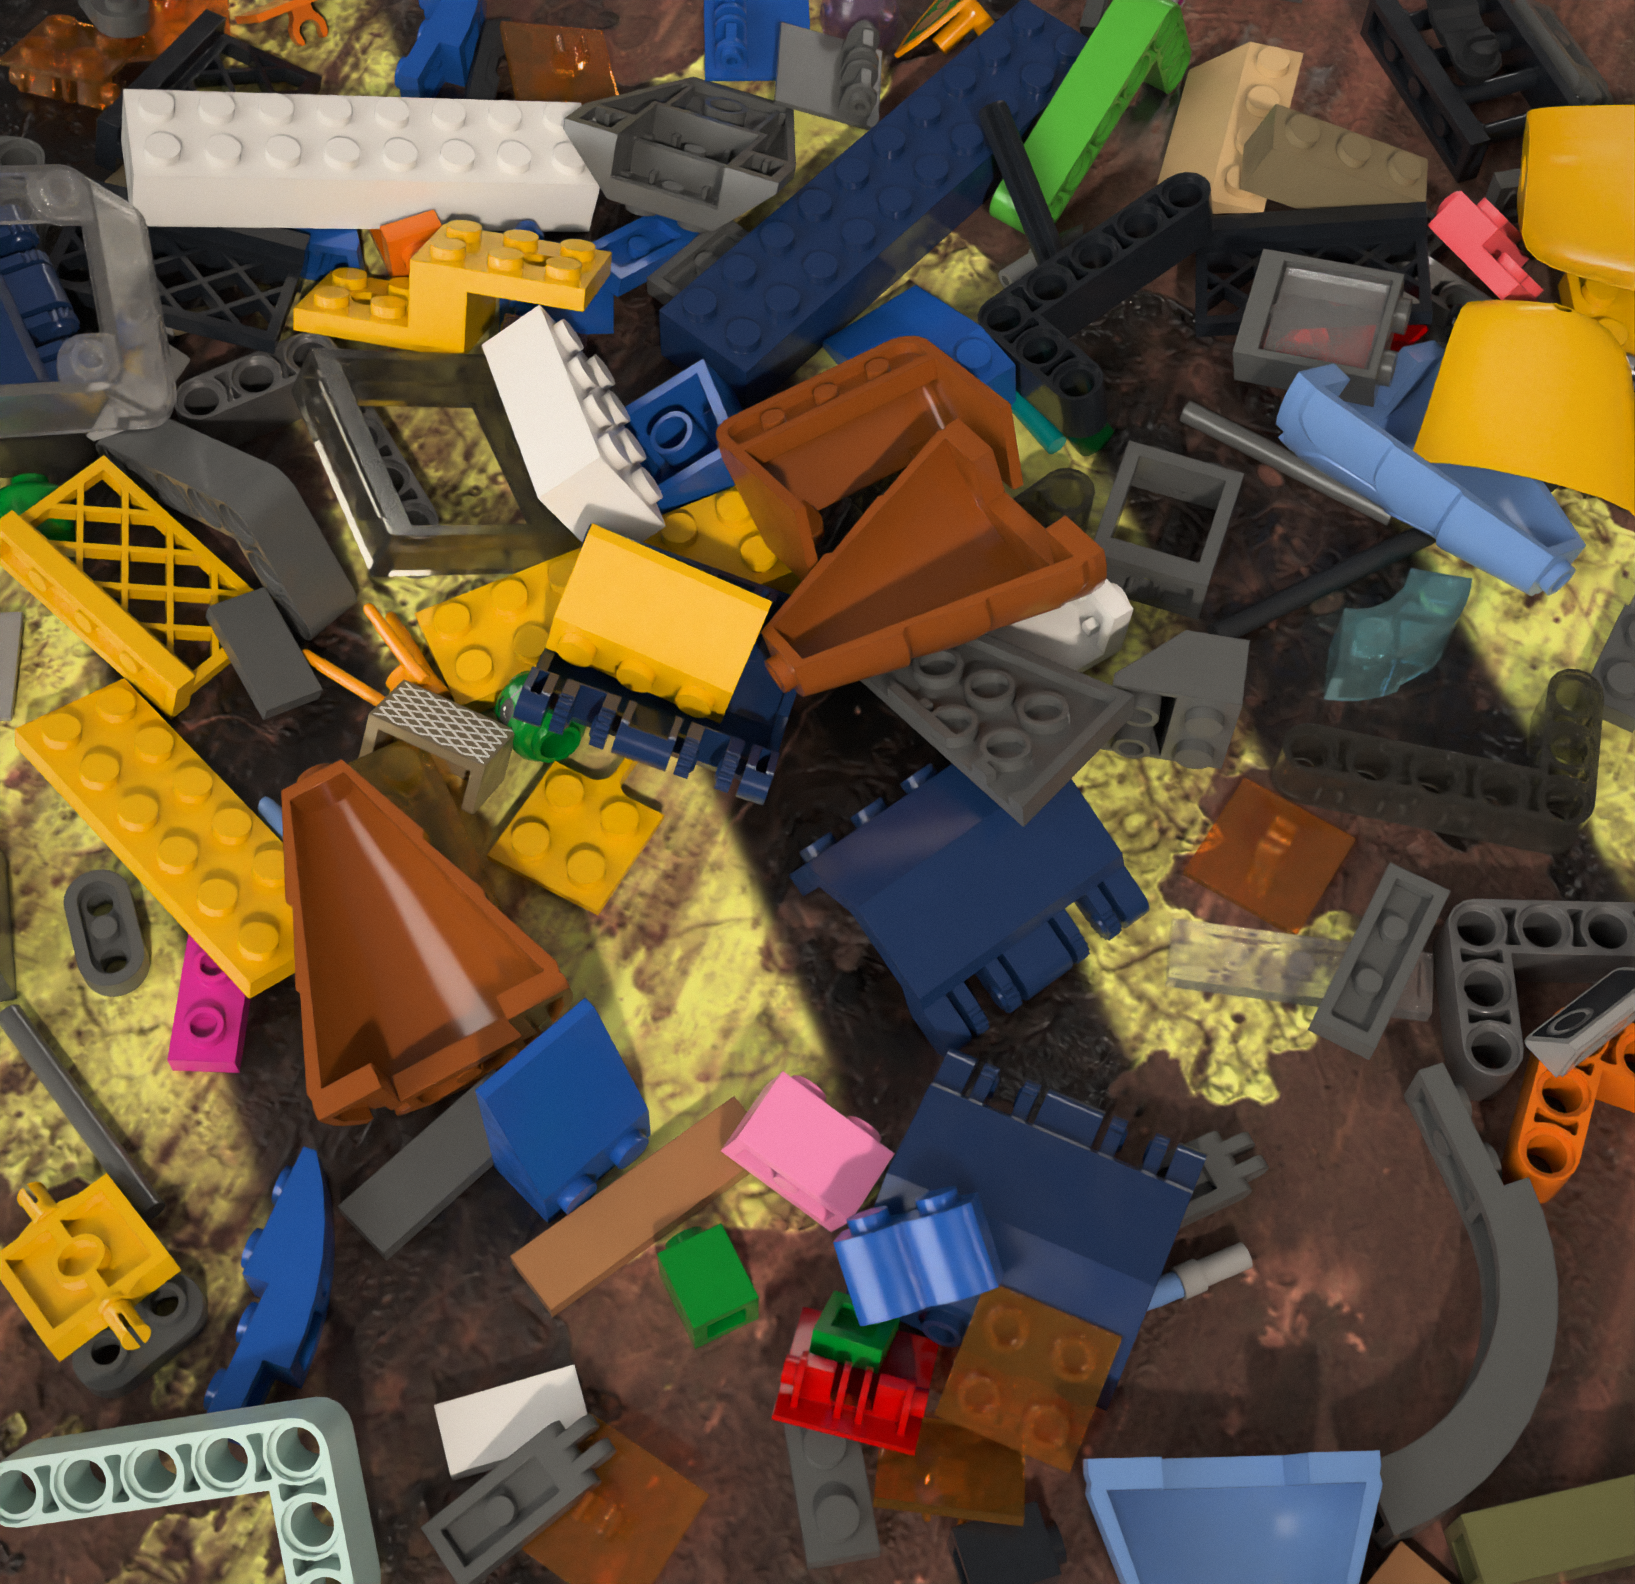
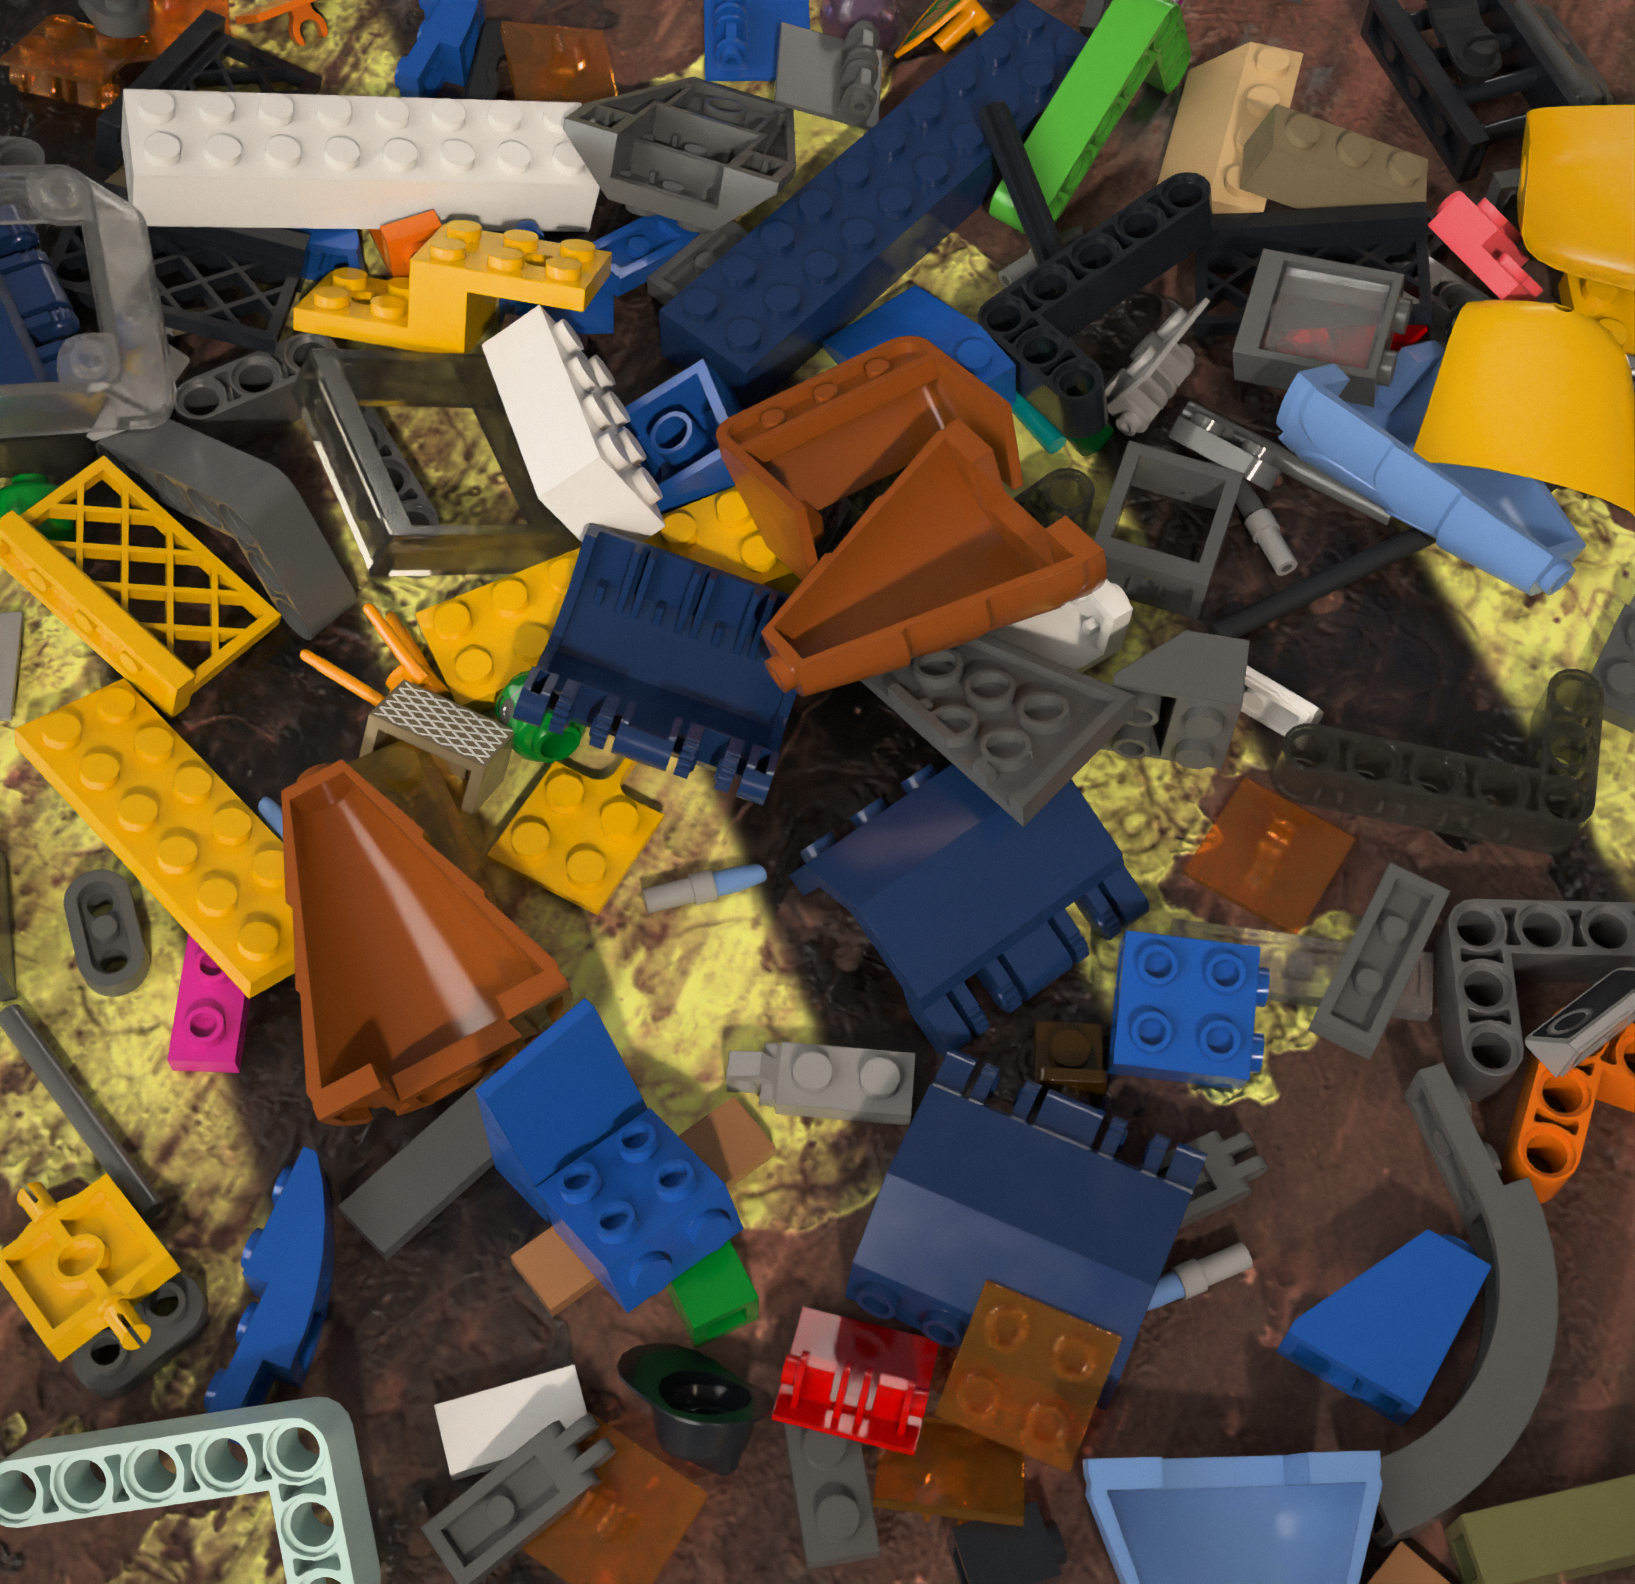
dark grey tile [206,587,323,720] -> none
yellow slope [546,523,772,723] -> none
bright pink brick [721,1071,895,1232] -> none
green plate [809,1290,900,1374] -> none
blue brick [833,1186,1004,1326] -> none
clear light blue brick [1324,568,1472,701] -> none
none -> blue brick [535,1108,744,1313]
none -> black piece [617,1343,774,1476]
none -> light grey piece [642,864,767,914]
none -> light grey hinge [726,1042,915,1125]
none -> dark brown bracket [1033,1021,1107,1109]
none -> light grey hinge [1105,298,1210,436]
none -> blue brick [1106,930,1270,1090]
none -> dark grey plate [1168,411,1282,492]
none -> light grey piece [1236,479,1298,576]
none -> white slope [1241,665,1324,746]
none -> blue slope [1276,1229,1492,1427]

